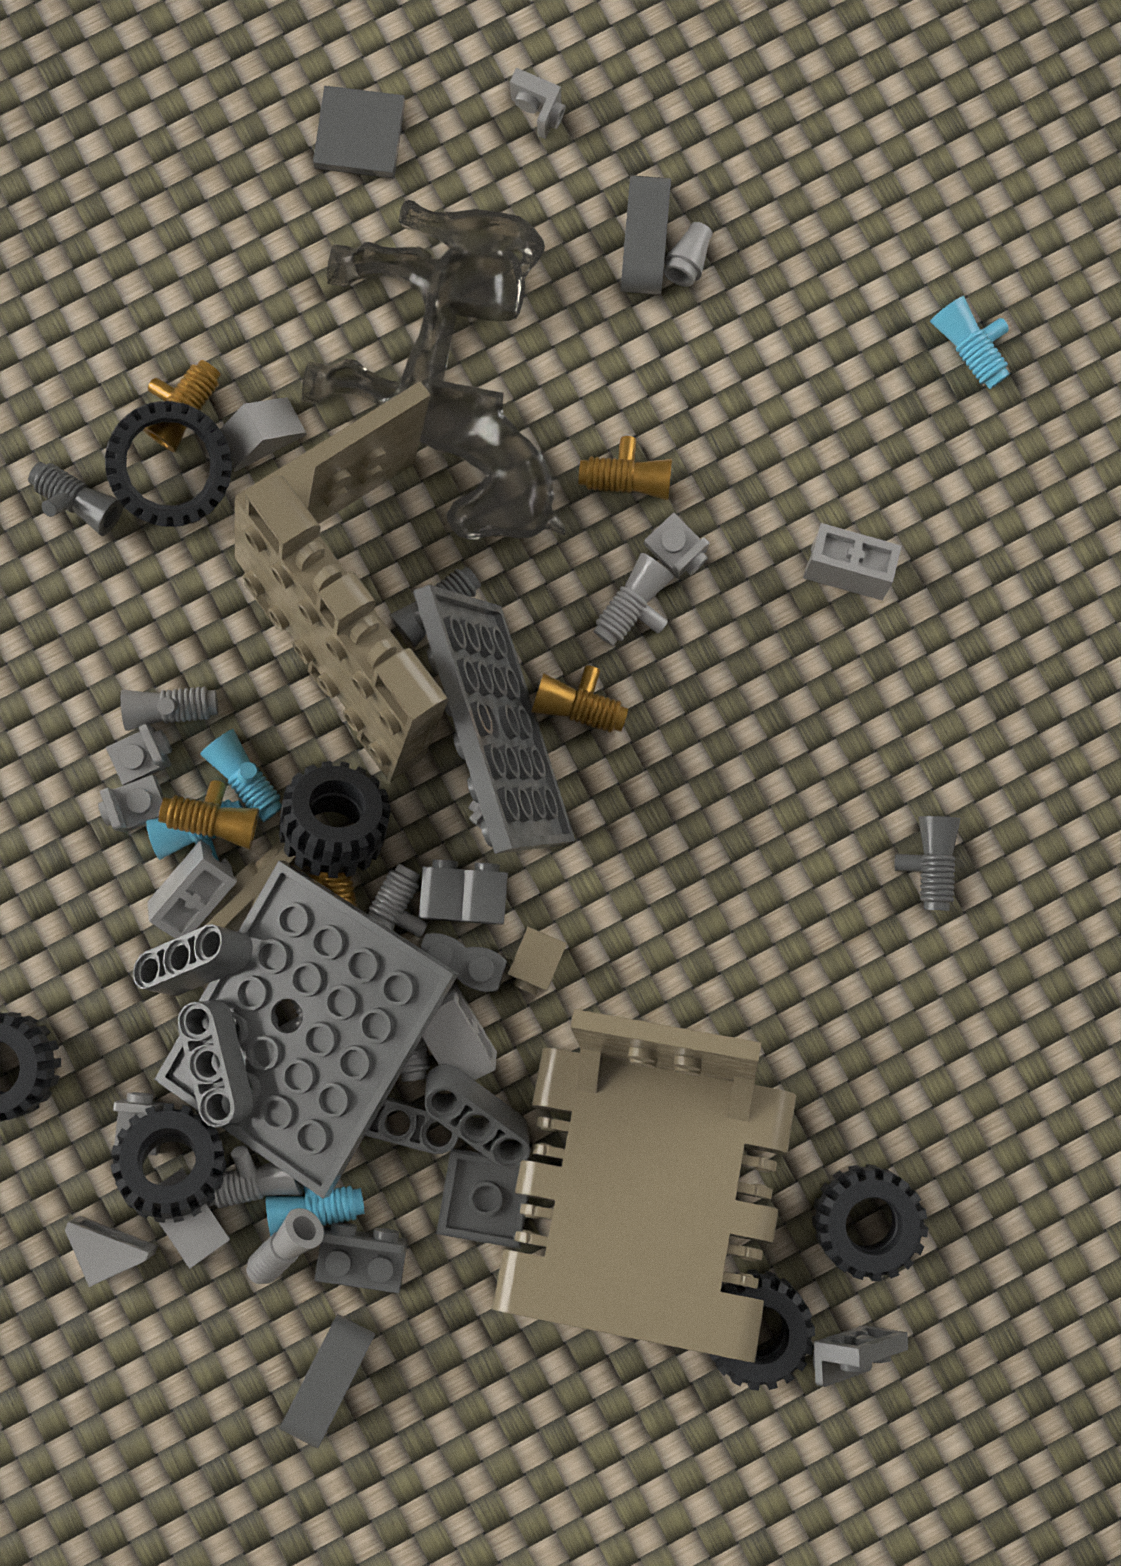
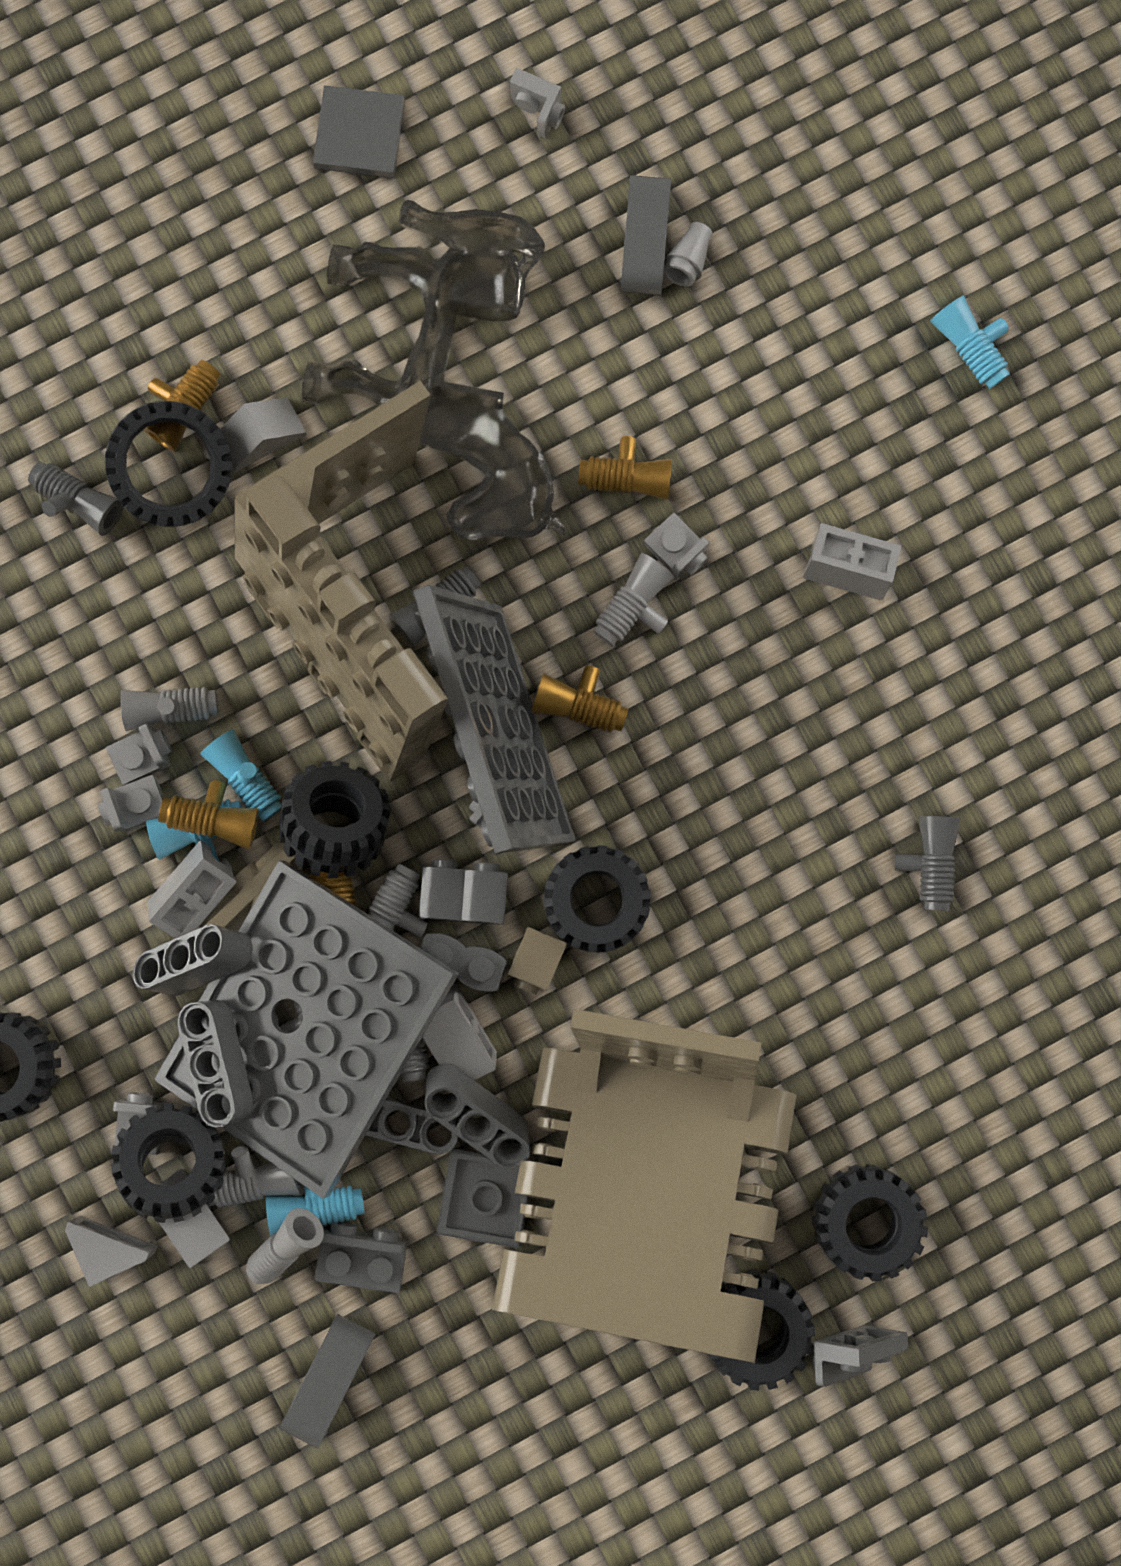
none -> black tyre [544,845,651,953]

